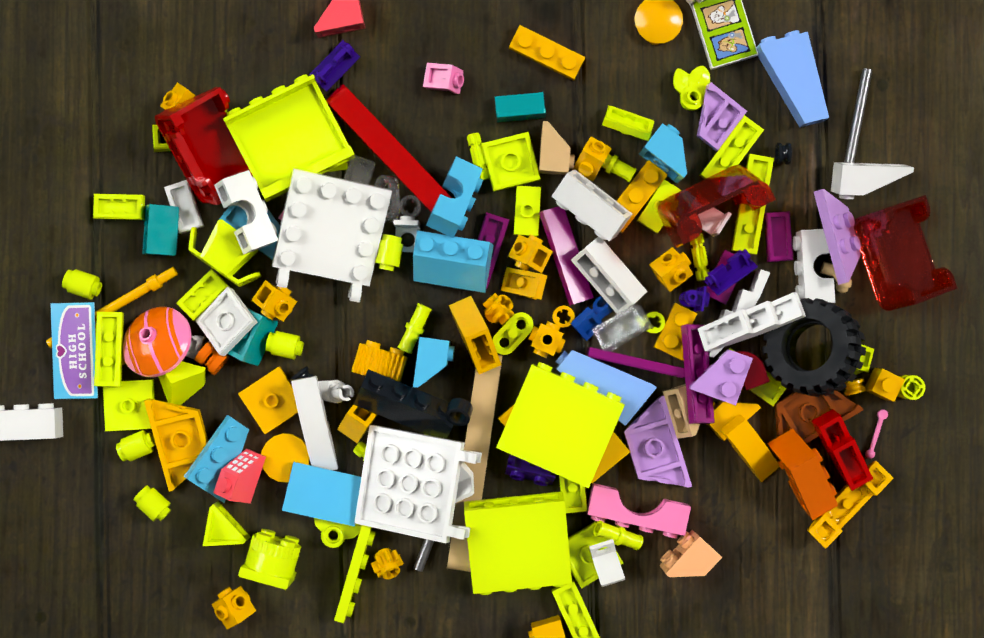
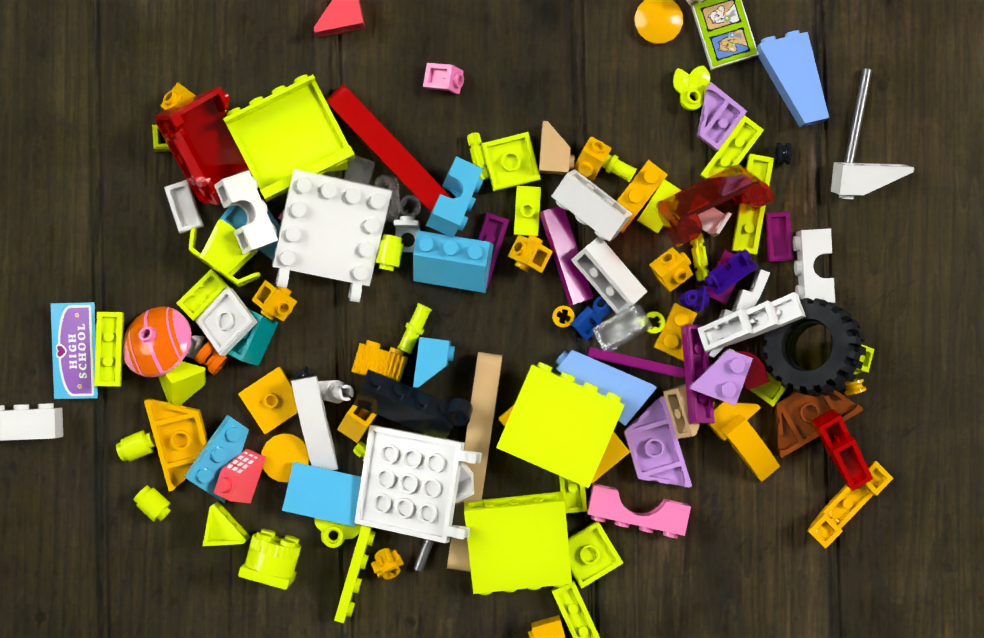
yellow bar [46,267,178,348] -> none
neon yellow brick [62,269,102,300] -> none
neon yellow plate [93,194,145,220] -> none
neon yellow plate [103,379,155,431] -> none
teal panel [142,204,179,256] -> none
yellow brick [211,586,256,629] -> none
neon yellow brick [266,331,304,360] -> none
dark purple hinge [309,40,360,92] -> none
yellow slope [449,296,501,374] -> none
yellow gear [483,293,514,325] -> none
neon yellow plate [493,312,533,355] -> none
teal panel [495,92,546,122] -> none
yellow slope [501,267,547,300] -> none
dark purple hinge [505,454,556,486] -> none
yellow plate [509,25,585,81] -> none
yellow brick [528,321,566,358] -> none
white bracket [589,539,625,587] -> none
neon yellow pin [593,520,643,550] -> none
neon yellow plate [602,105,654,141] -> none
medium azure slope [639,123,687,183] -> none
light nougat slope [659,530,722,577] -> none
orange wedge [767,428,838,520] -> none
lavender wing [814,189,861,285] -> none
tan arm [820,261,852,293] -> none
clear red windscreen [853,195,957,311] -> none
yellow brick [865,368,905,402] -> none
bright pink hinge [865,410,888,459] -> none
neon yellow wheel [897,375,925,400] -> none

